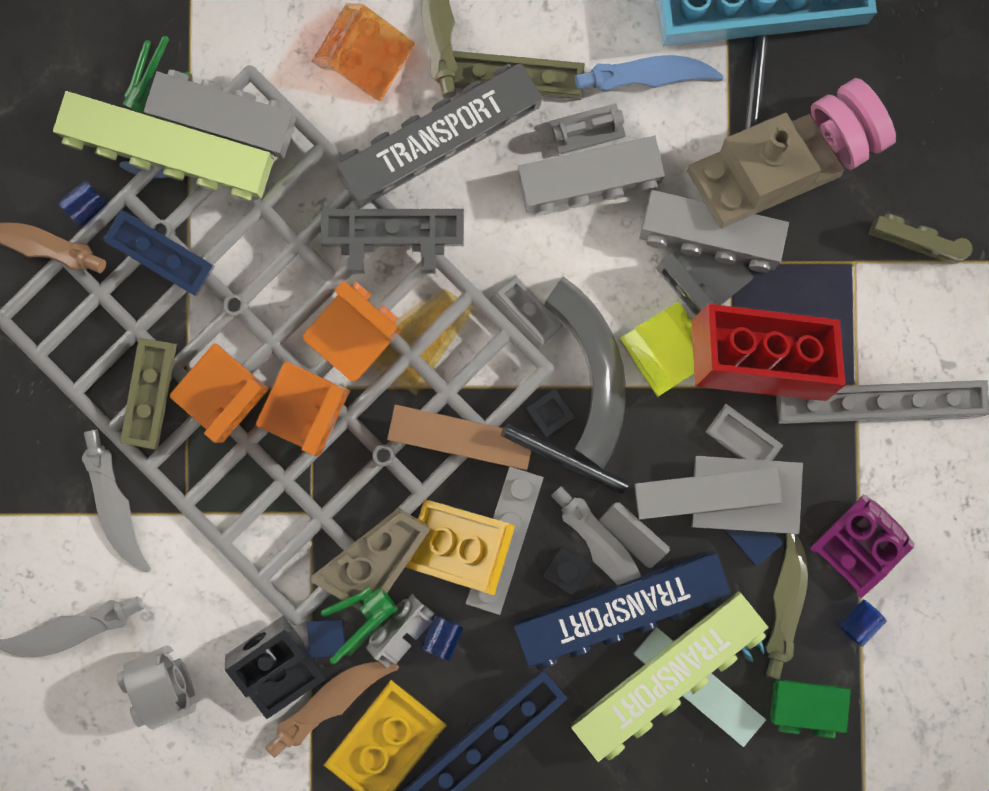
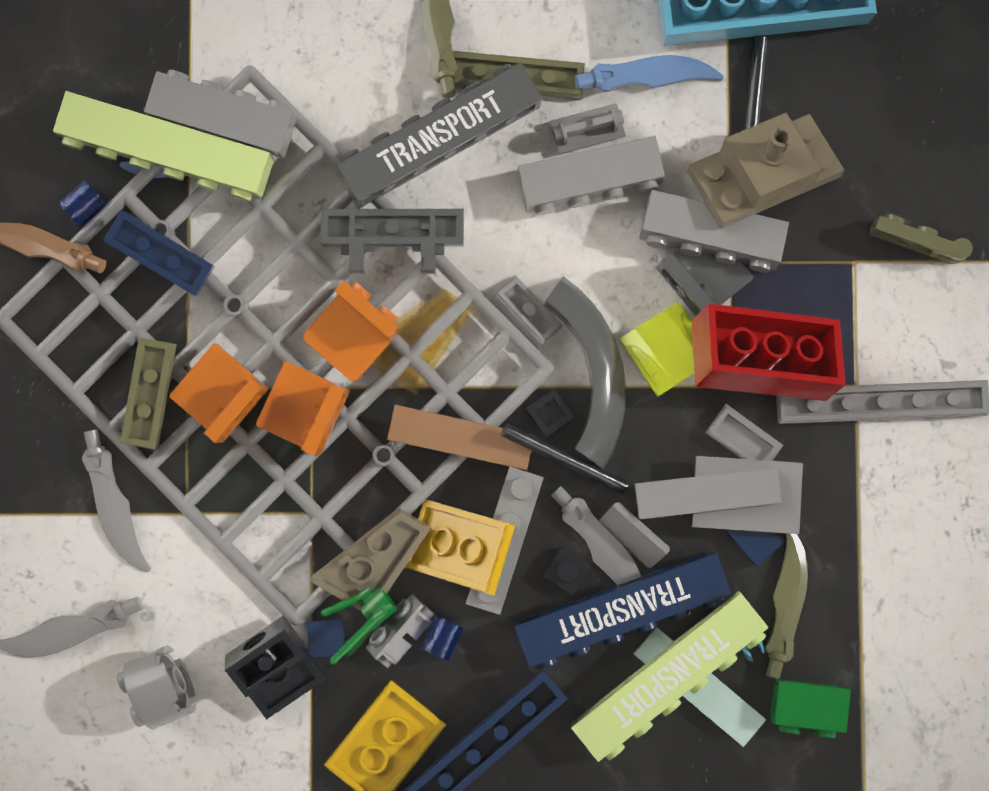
green plant [122,36,190,115] -> none
medium nougat sword [265,662,399,758] -> none
clear orange bracket [311,3,415,101] -> none
magenta slope [810,494,915,598] -> none
bright pink wheel [811,78,896,170] -> none
clear blue beam [839,599,887,647] -> none

